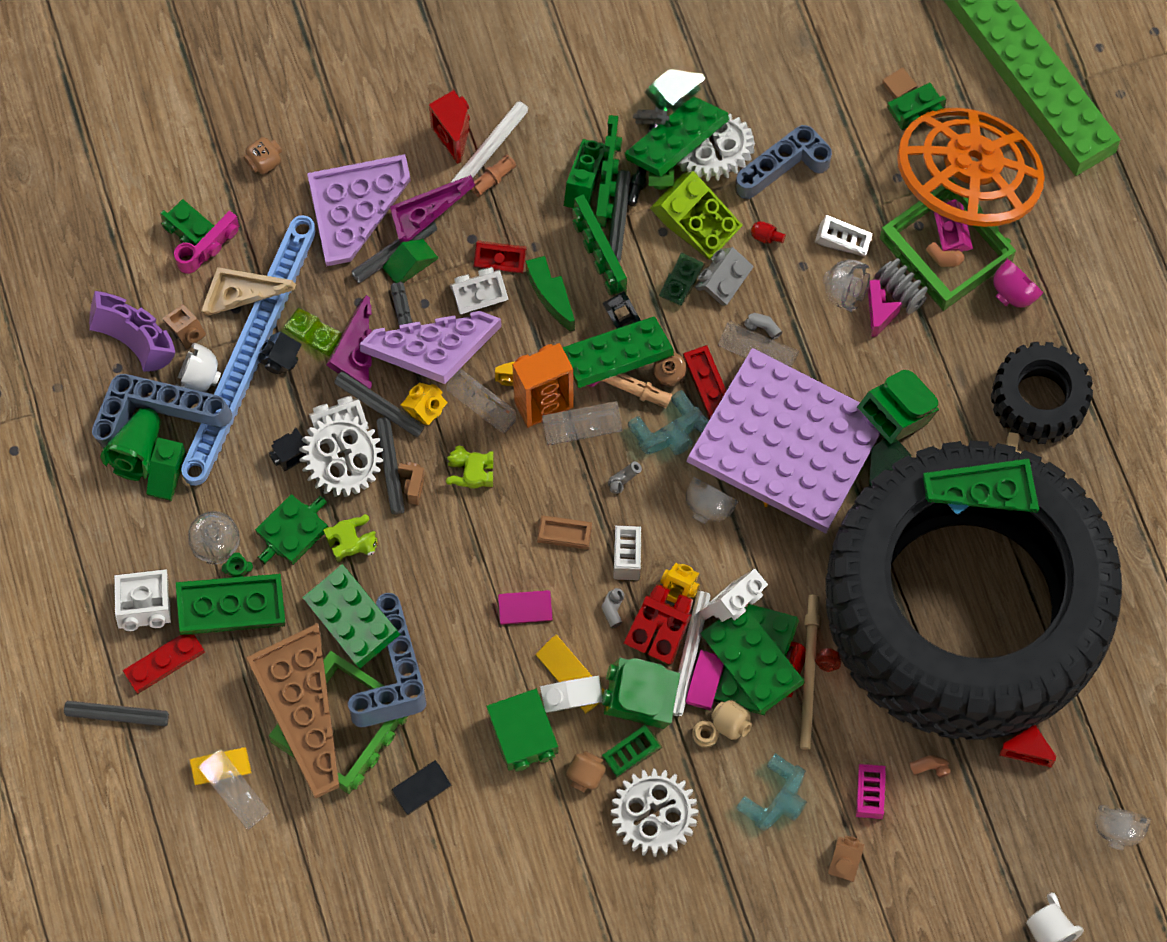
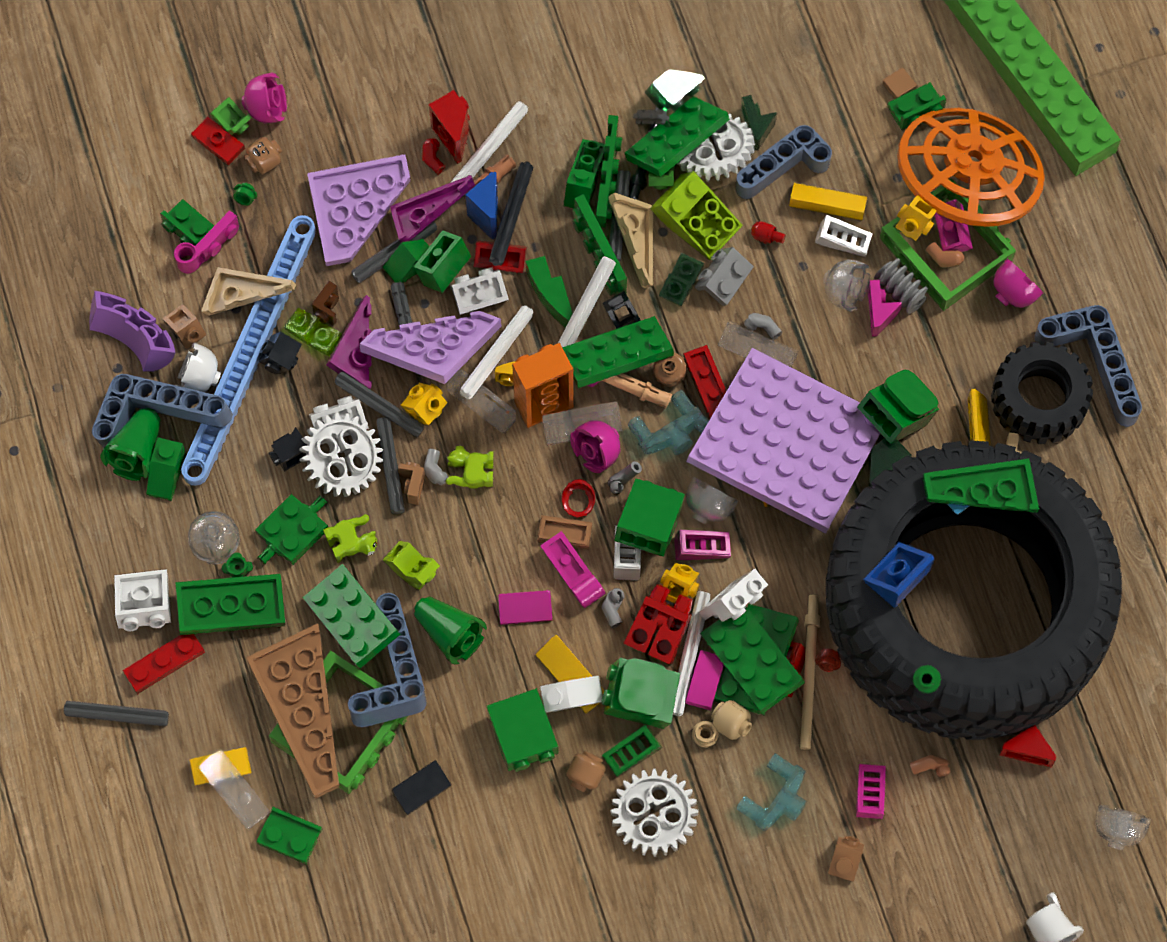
none -> red plate [191,116,245,166]
none -> bright green bracket [210,97,252,135]
none -> green plate [233,183,257,206]
none -> dark pink cylinder [242,72,287,123]
none -> green plate [256,807,323,864]
none -> reddish brown bracket [312,281,339,326]
none -> lime brick [383,541,440,590]
none -> green brick [414,230,472,293]
none -> green cone [414,596,487,665]
none -> red arm [422,138,446,175]
none -> light grey arm [423,449,448,485]
none -> white axle [460,306,533,399]
none -> blue slope [466,172,498,239]
none -> black axle [489,161,534,266]
none -> dark pink plate [540,531,606,609]
none -> white axle [558,256,616,347]
none -> red piece [562,479,596,518]
none -> dark pink cylinder [570,420,621,473]
none -> tan wing [609,193,653,289]
none -> green brick [614,478,685,557]
none -> dark pink slope [674,530,731,560]
none -> clear green slope [741,95,777,151]
none -> yellow slope [789,183,867,221]
none -> blue slope [863,542,934,608]
none -> yellow brick [895,195,937,241]
none -> green plate [913,665,941,693]
none -> yellow slope [967,389,991,446]
none -> sand blue beam [1034,305,1142,427]

